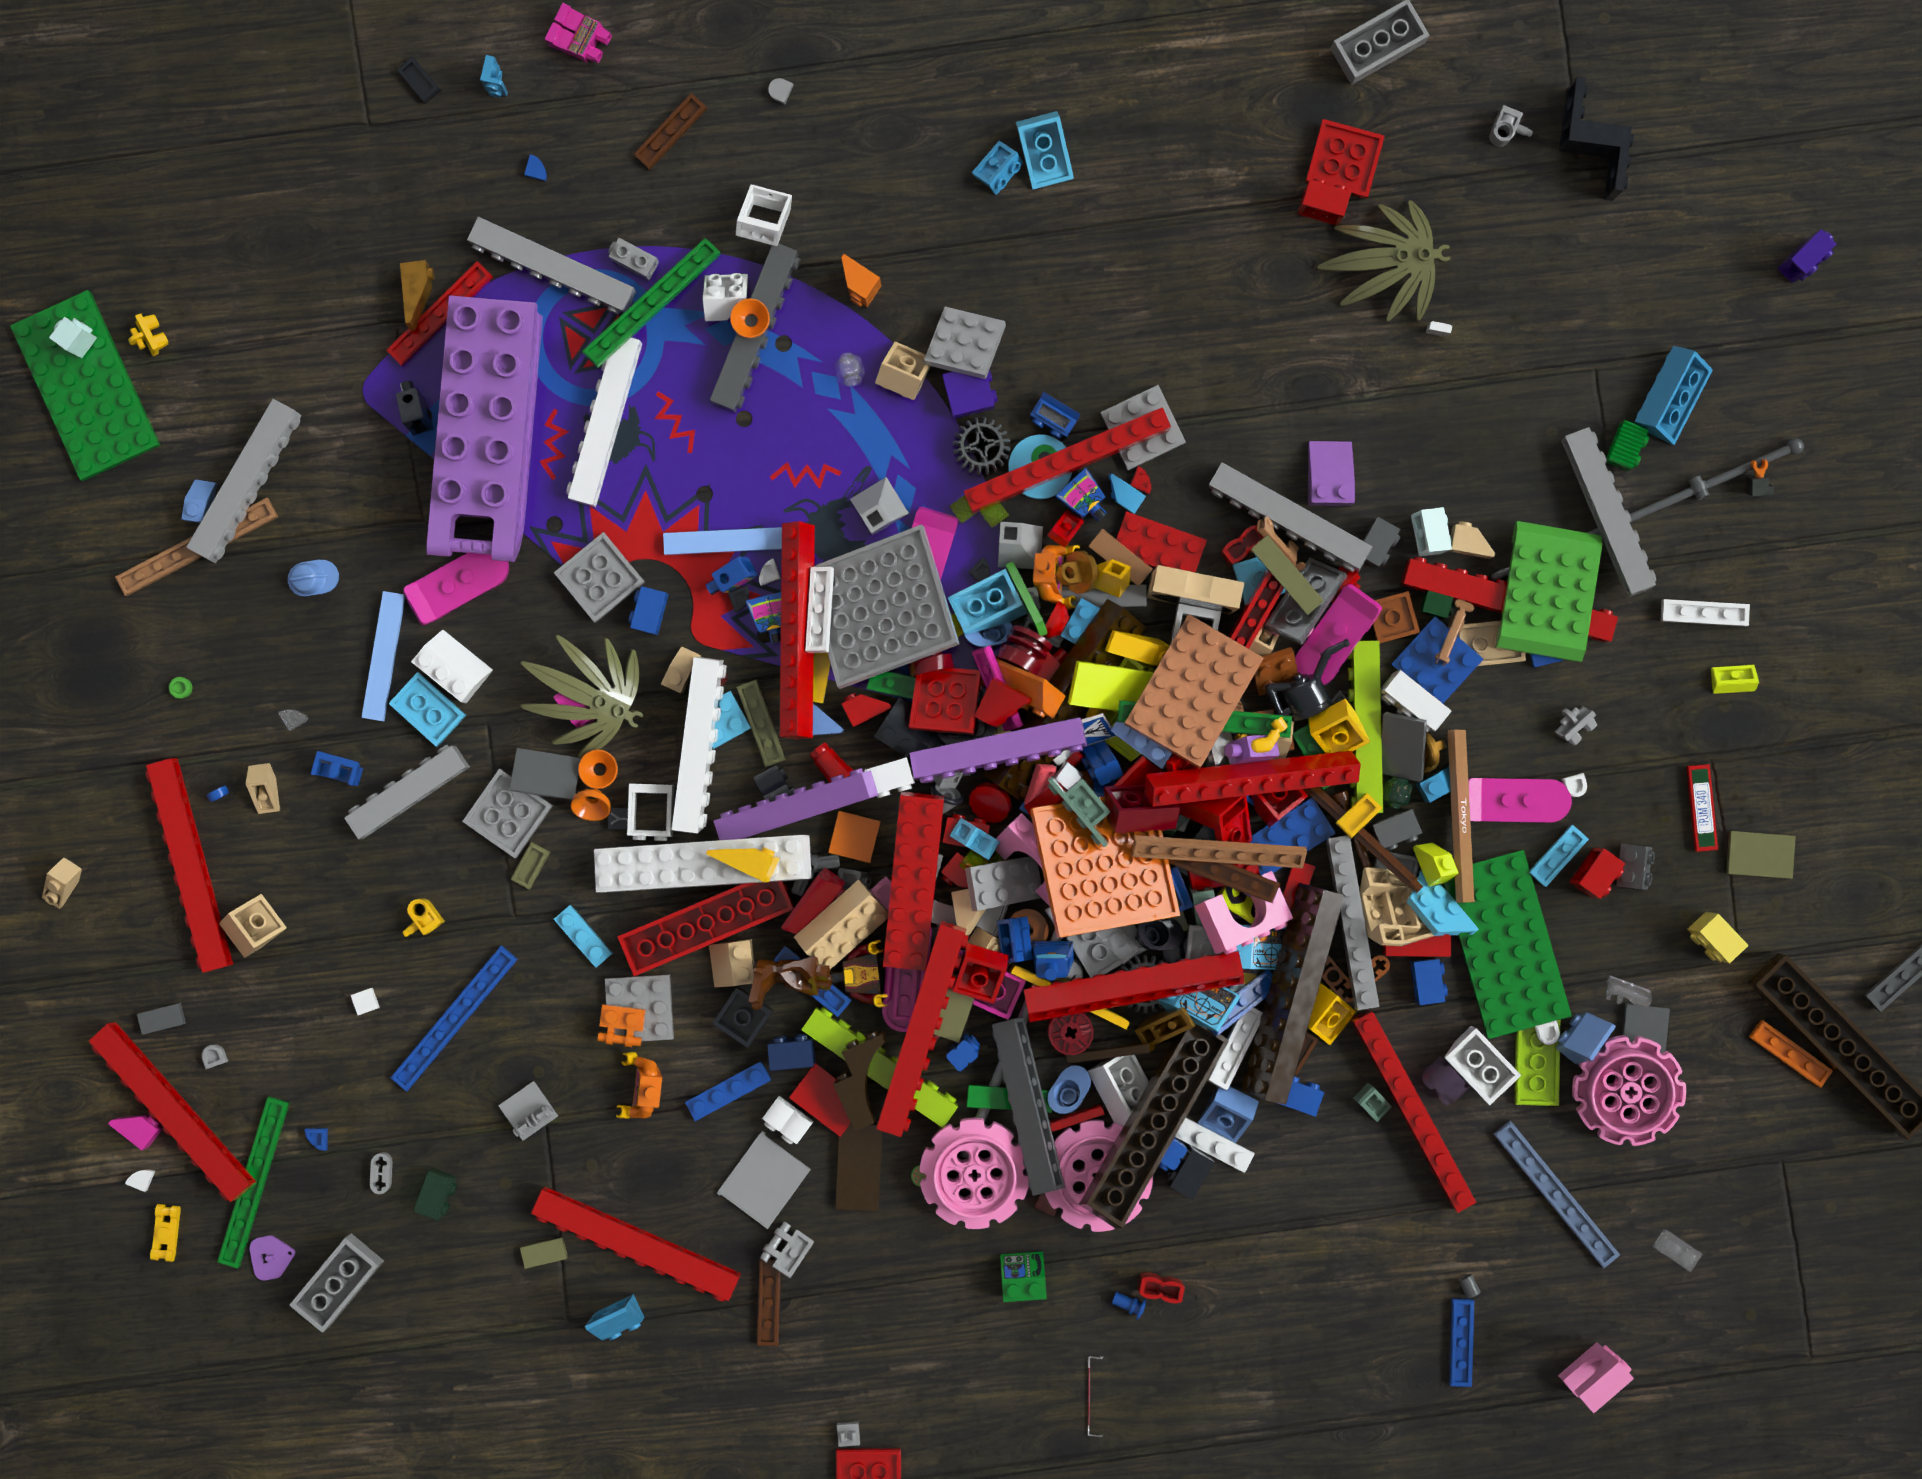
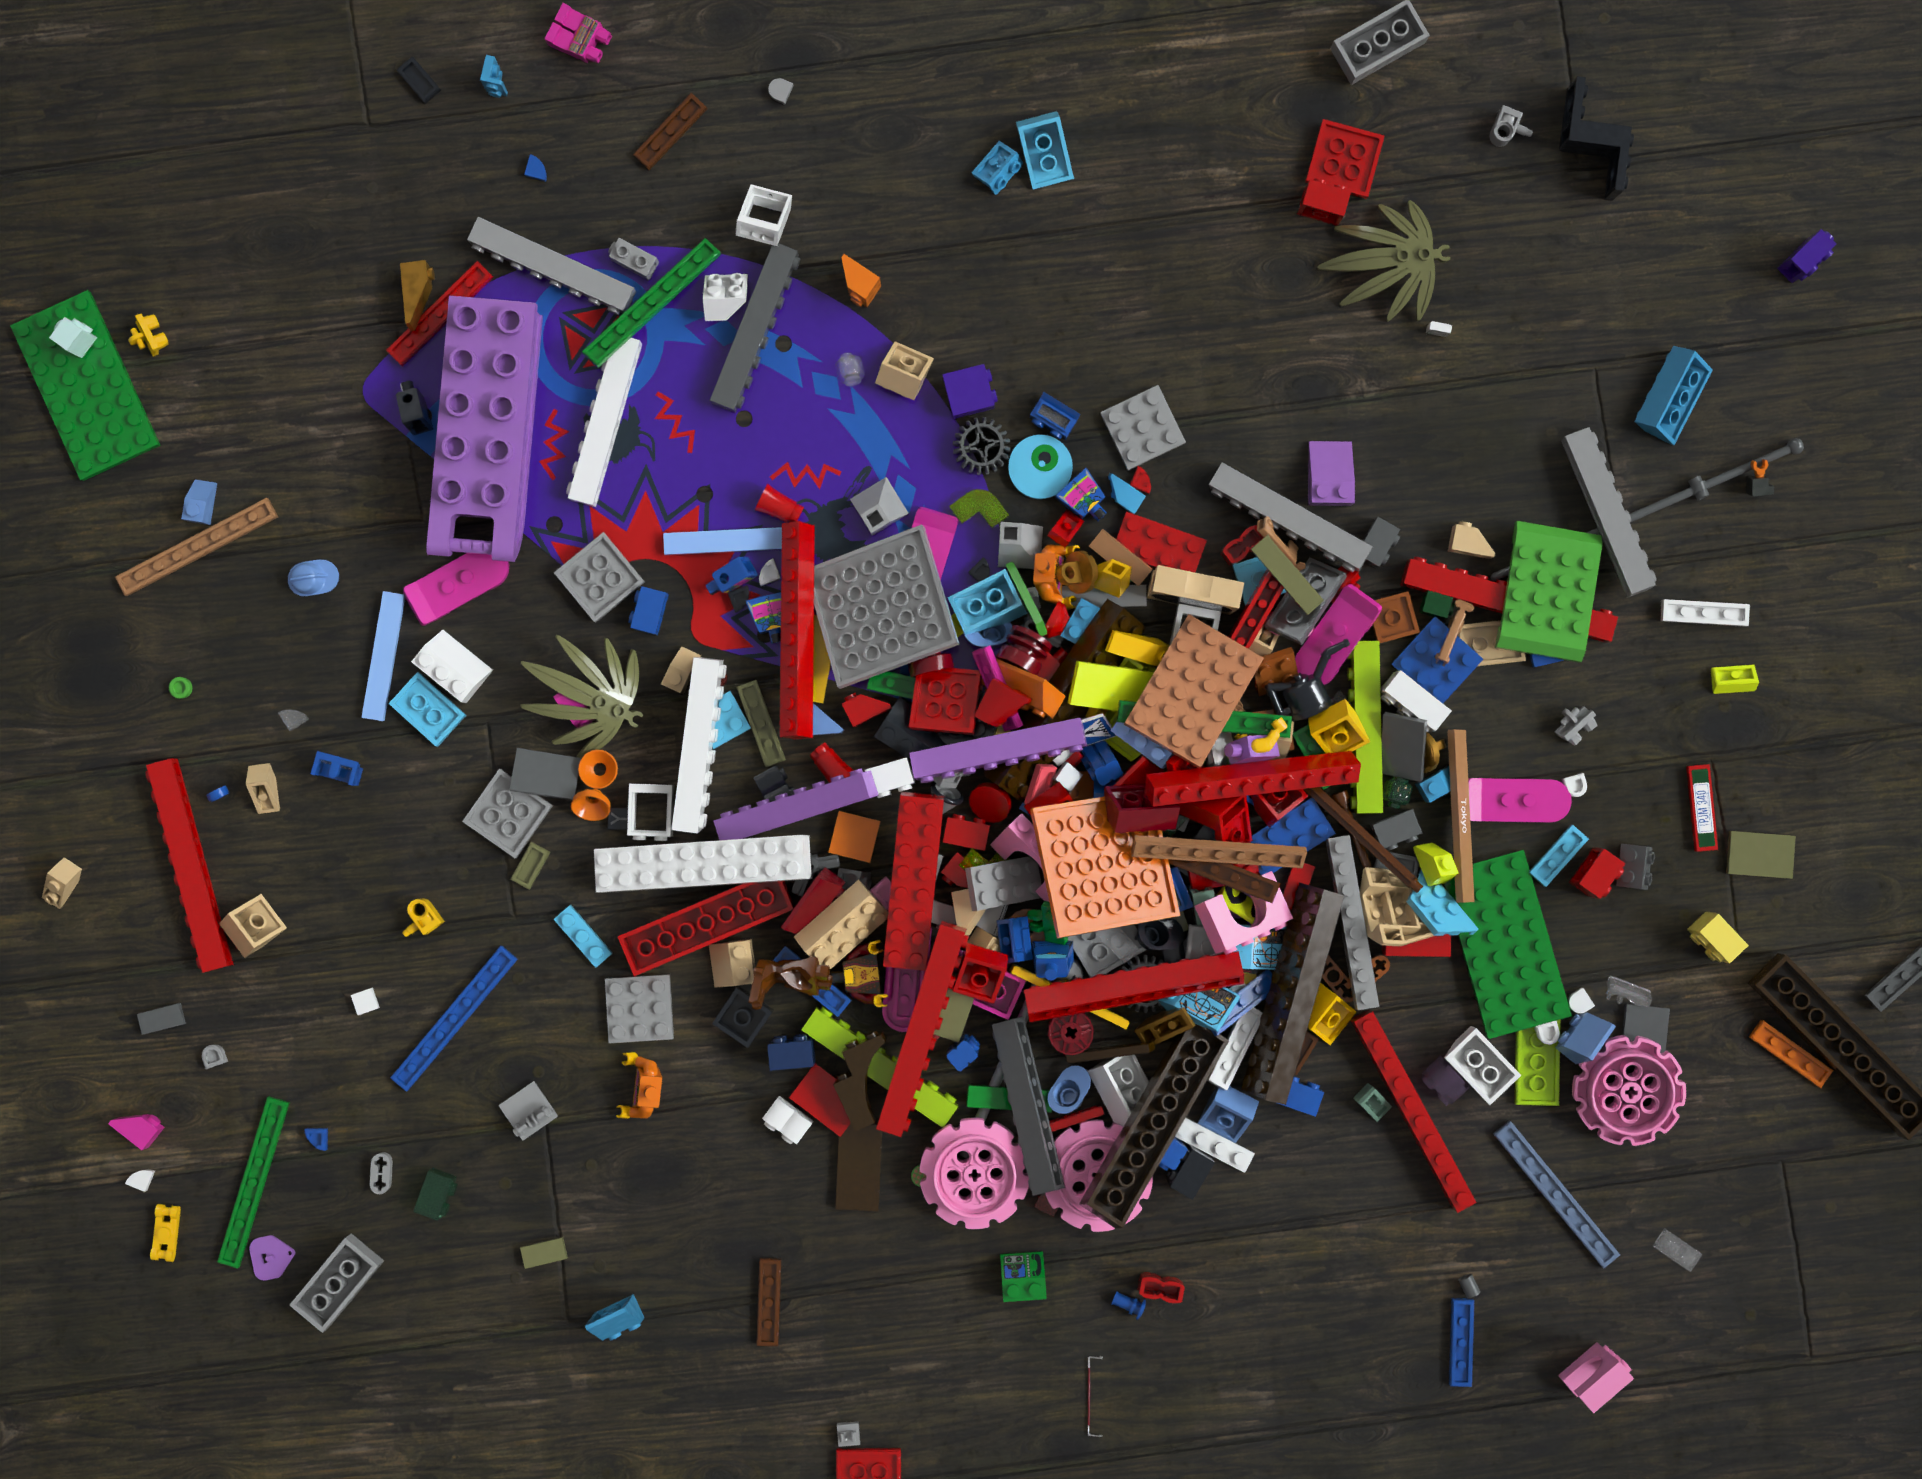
red brick [89,1022,257,1202] -> none
light grey brick [187,399,301,563] -> none
light grey brick [345,745,470,839] -> none
red brick [531,1187,741,1302] -> none
orange plate [598,1004,646,1047] -> none
blue plate [685,1061,772,1121] -> none
yellow slope [706,847,780,882] -> none
light grey piece [717,1131,811,1229] -> none
orange piece [730,298,770,338] -> none
light grey plate [760,1222,814,1279] -> none
white plate [805,567,834,653] -> none
light grey plate [924,307,1006,379] -> none
medium azure slope [950,818,1000,860] -> none
red brick [964,407,1171,514] -> none
sand green bracket [1047,776,1111,847] -> none
yellow tile [1336,793,1382,838] -> none
blue brick [1410,958,1448,1005] -> none
light aqua brick [1411,507,1452,557] -> none
green brick [1606,420,1649,471] -> none
none -> red plant [755,484,804,523]
none -> green hinge [1027,901,1068,945]
none -> white tile [1568,987,1595,1013]

